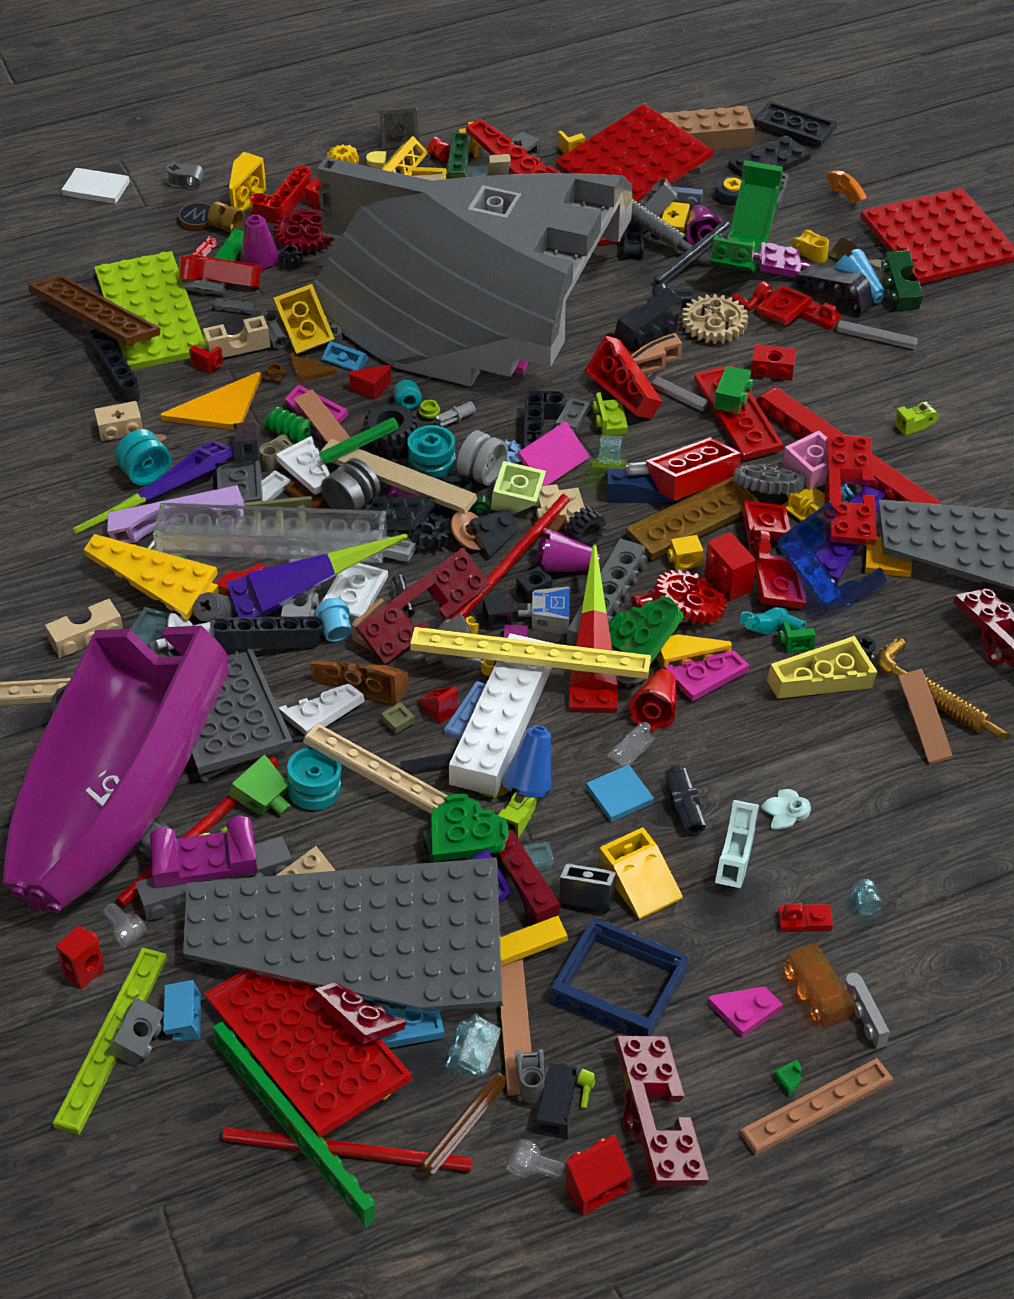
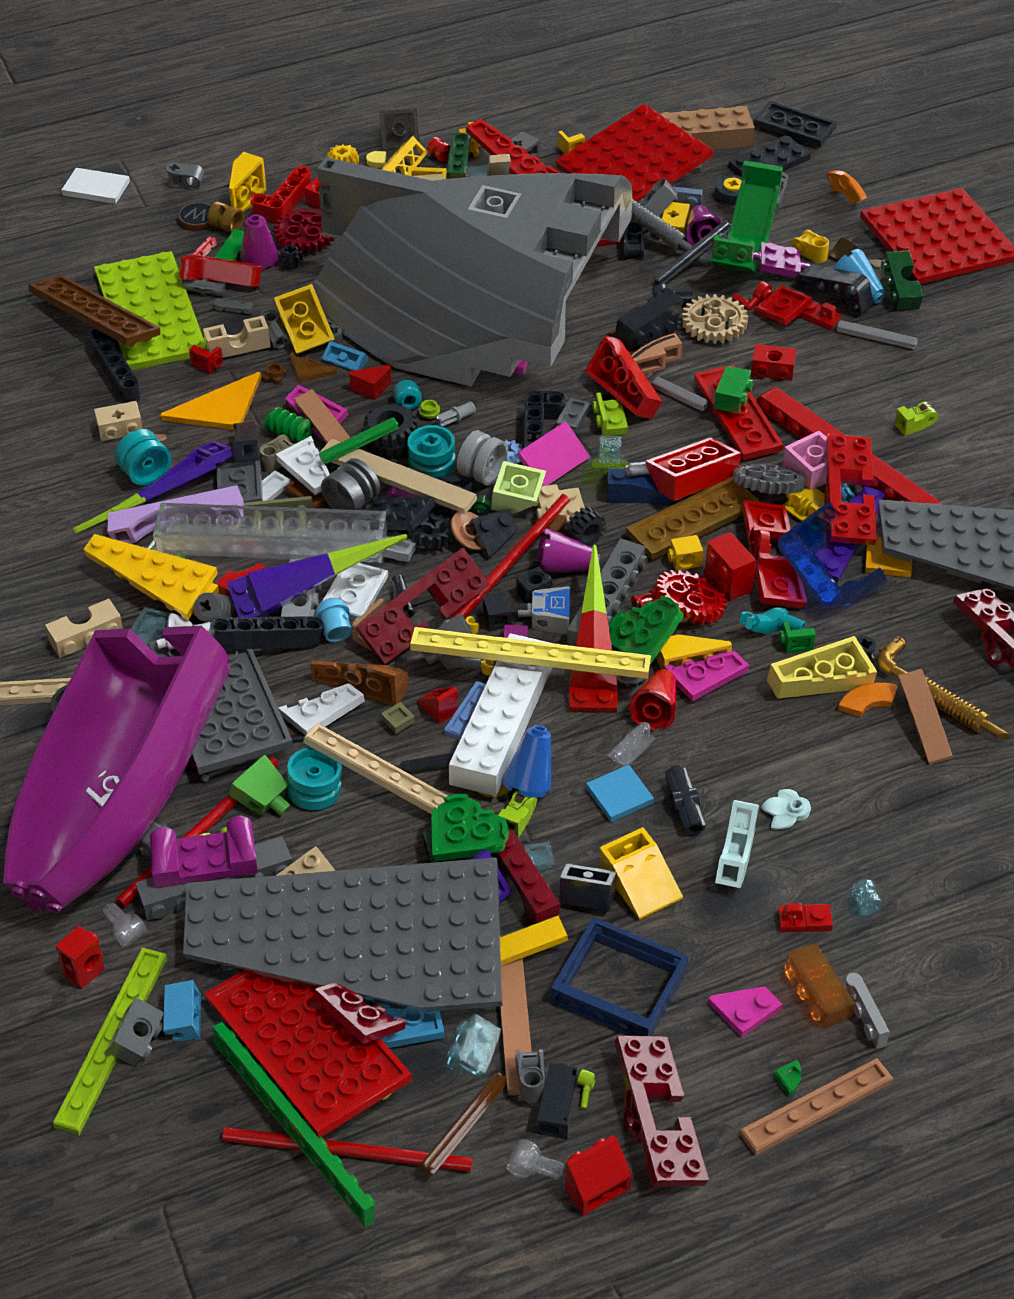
none -> orange tile [838,683,898,717]

